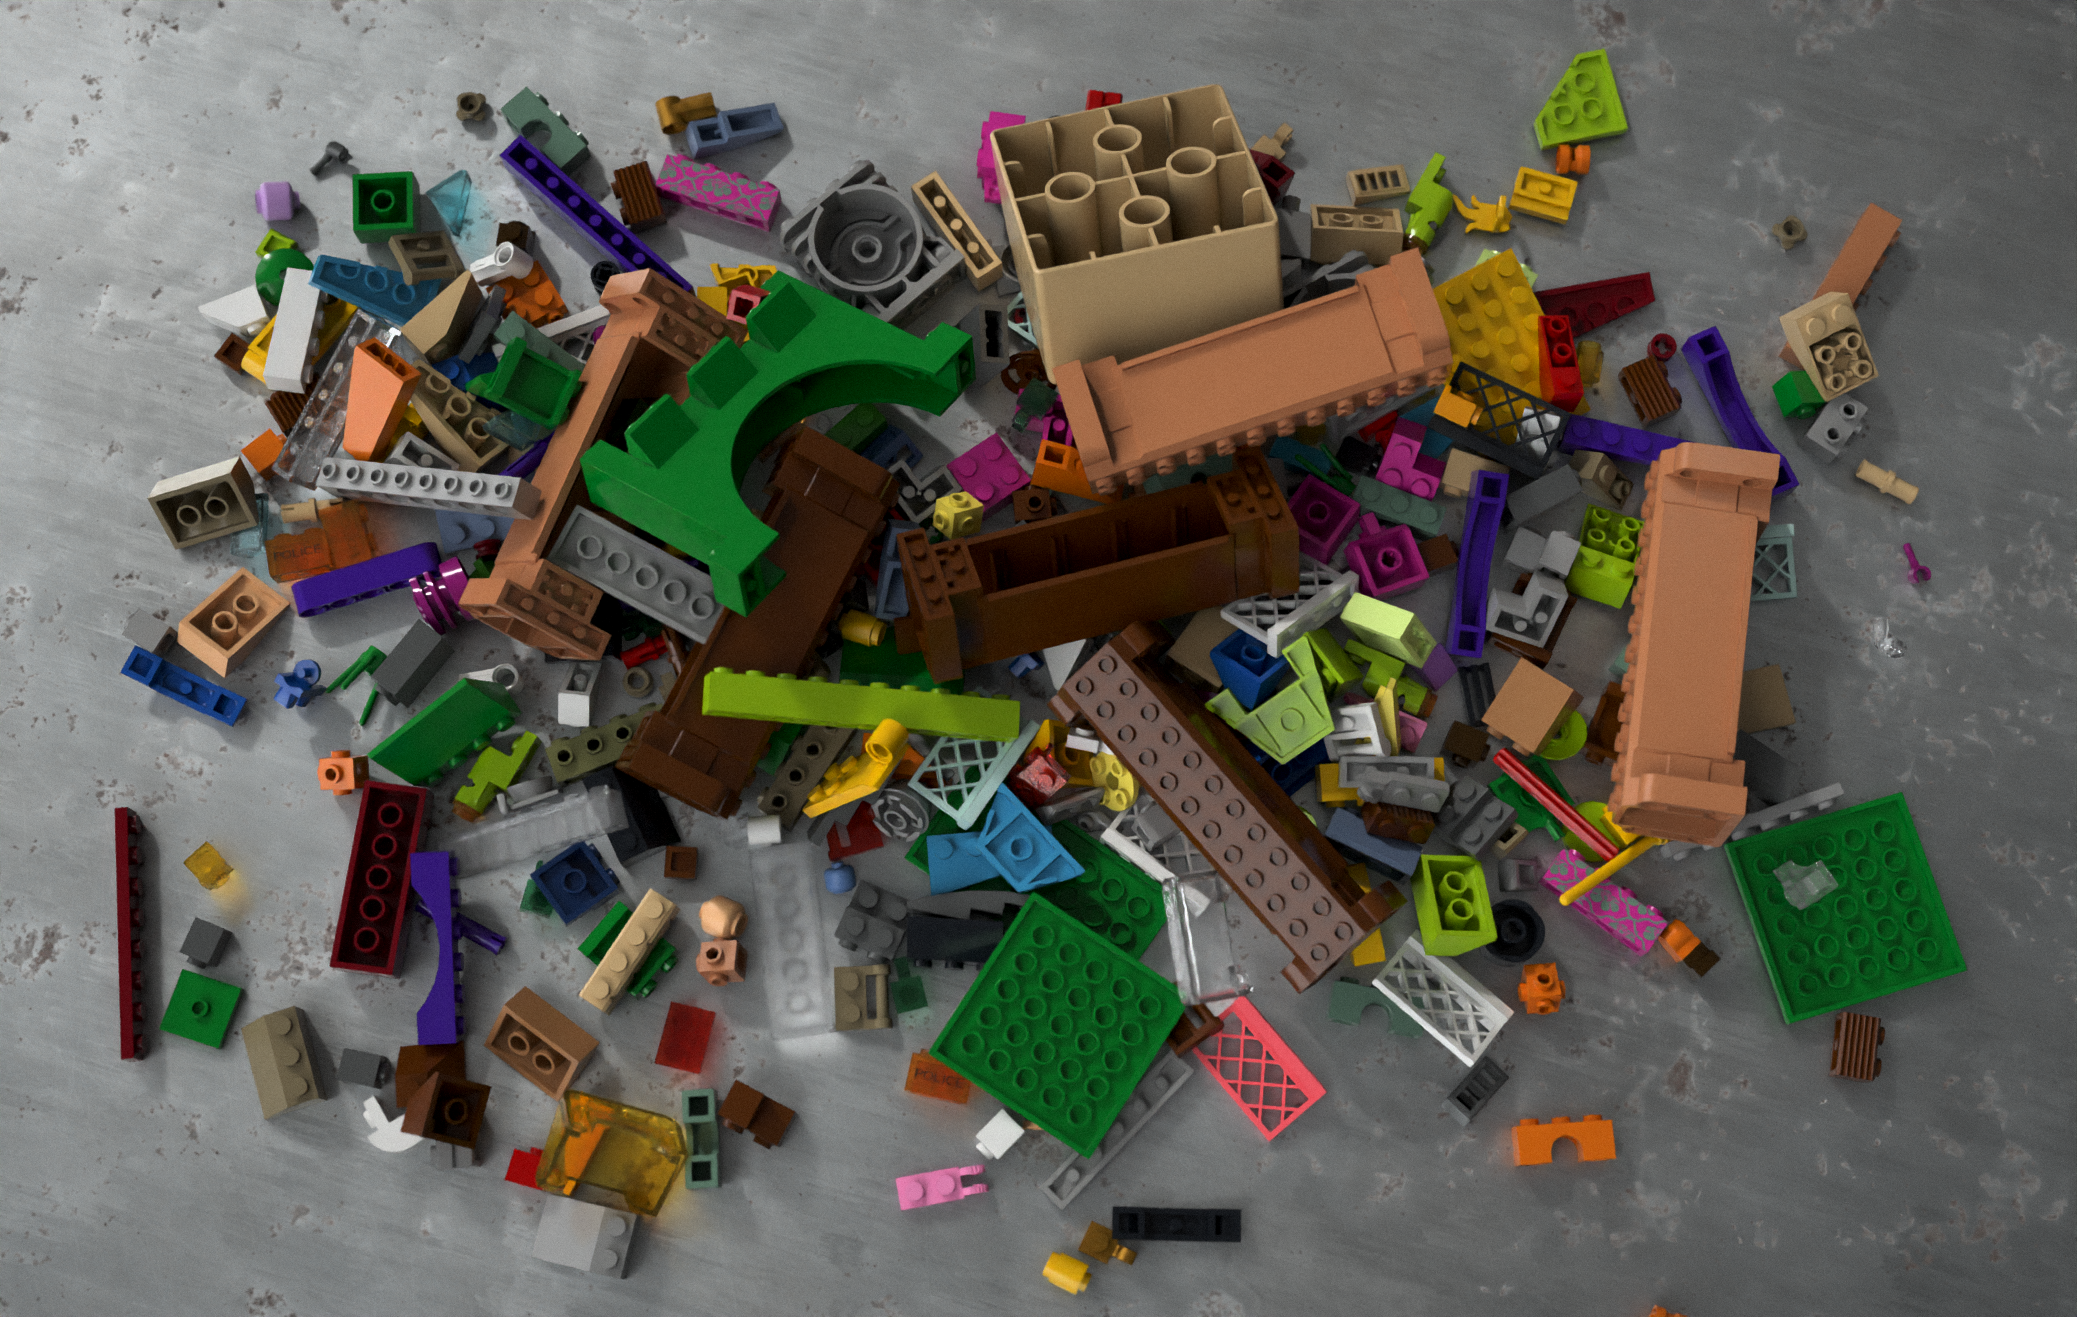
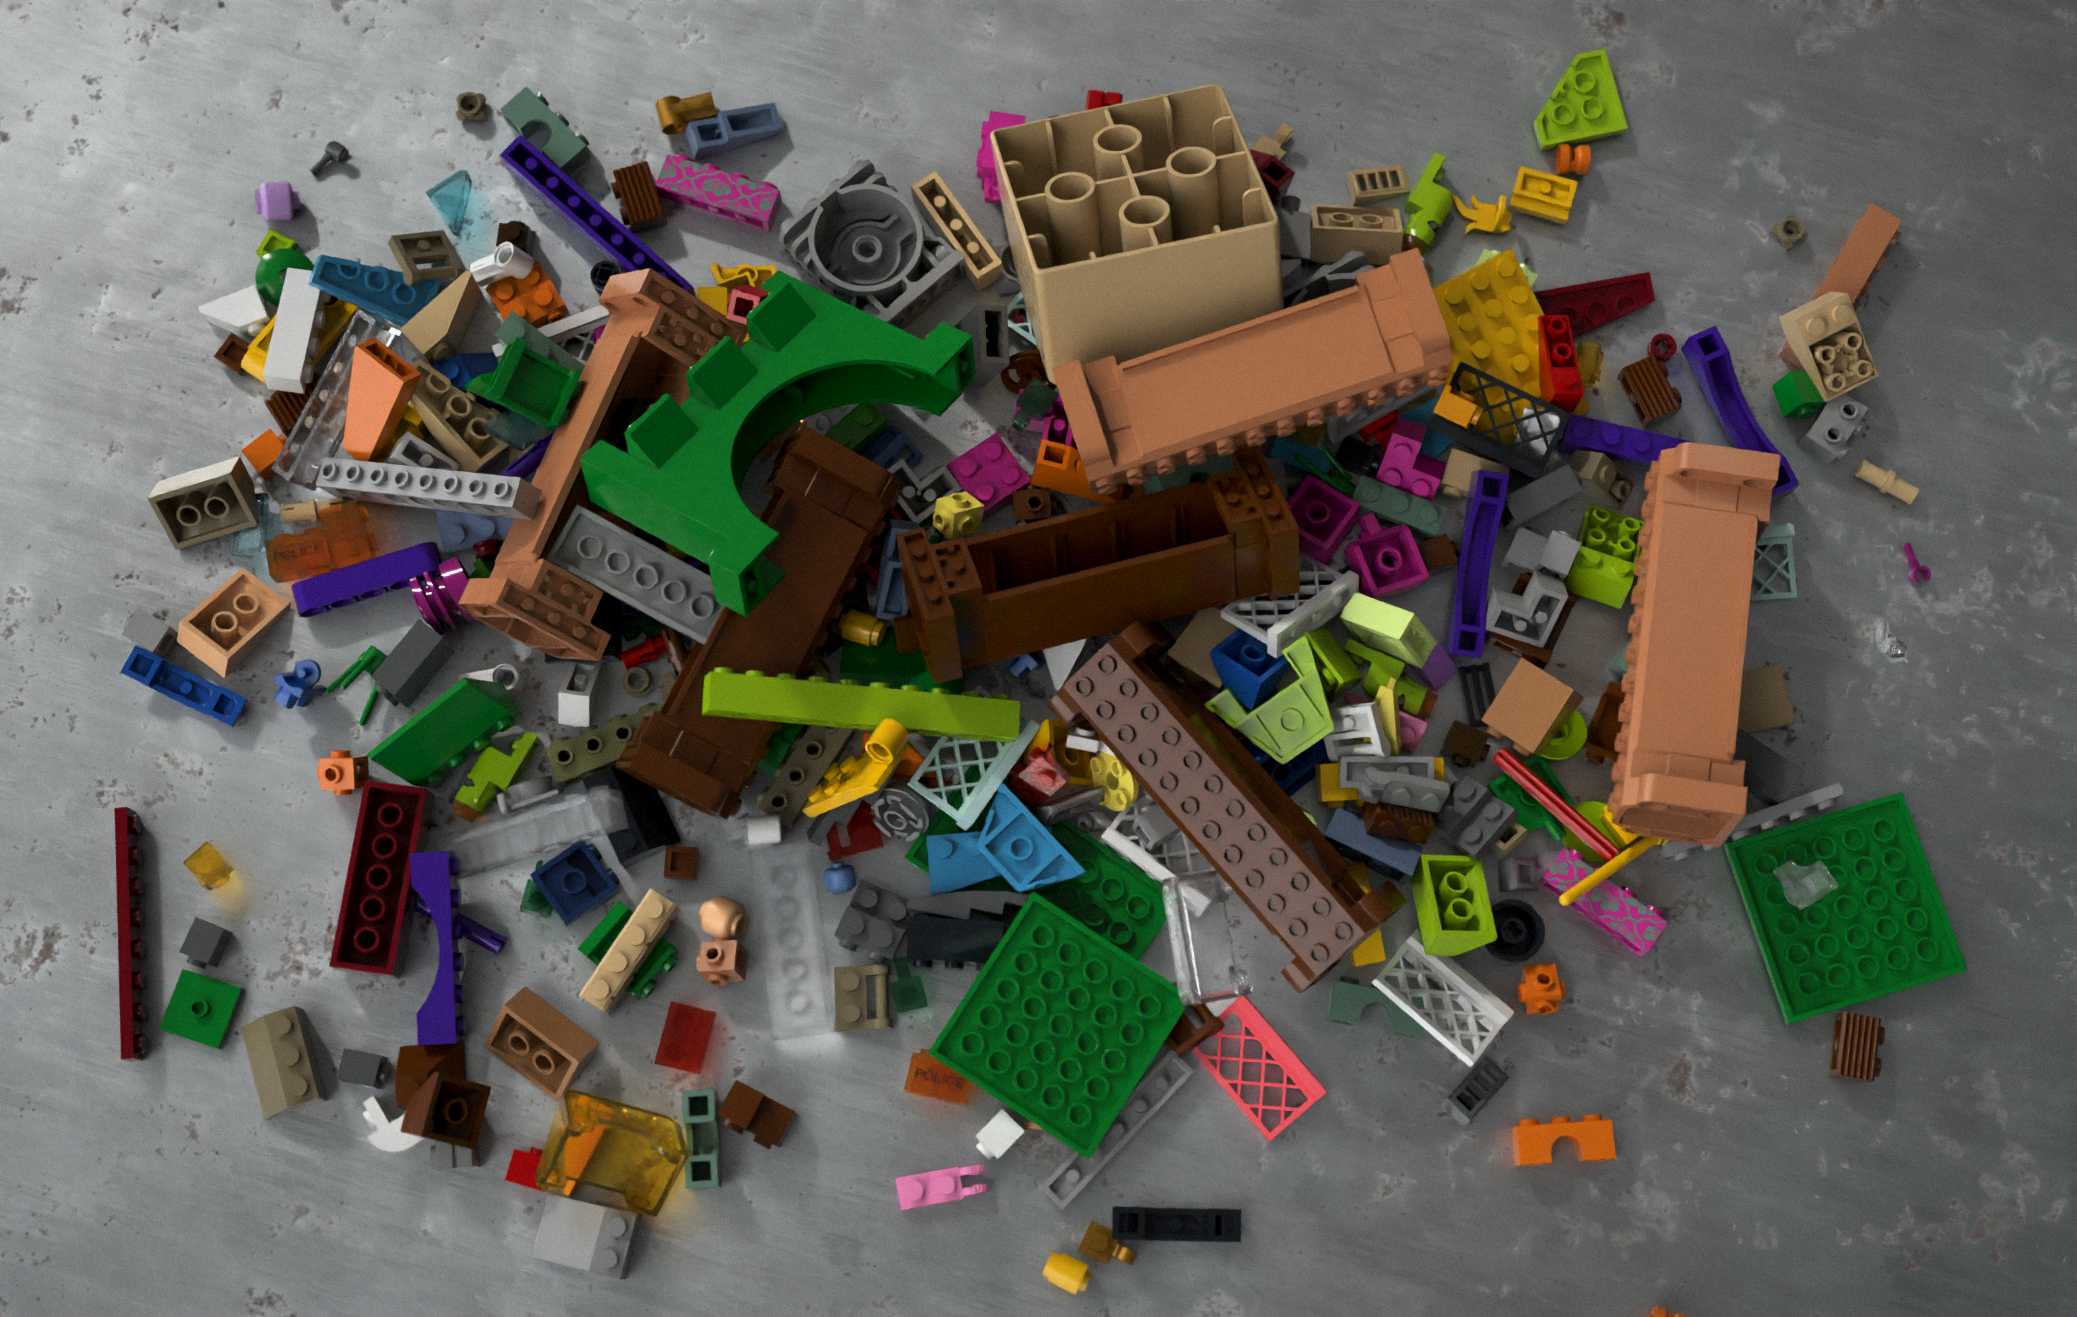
green brick [352,171,420,244] -> none
dark grey plate [458,284,507,364] -> none
leg [1657,919,1721,981] -> none

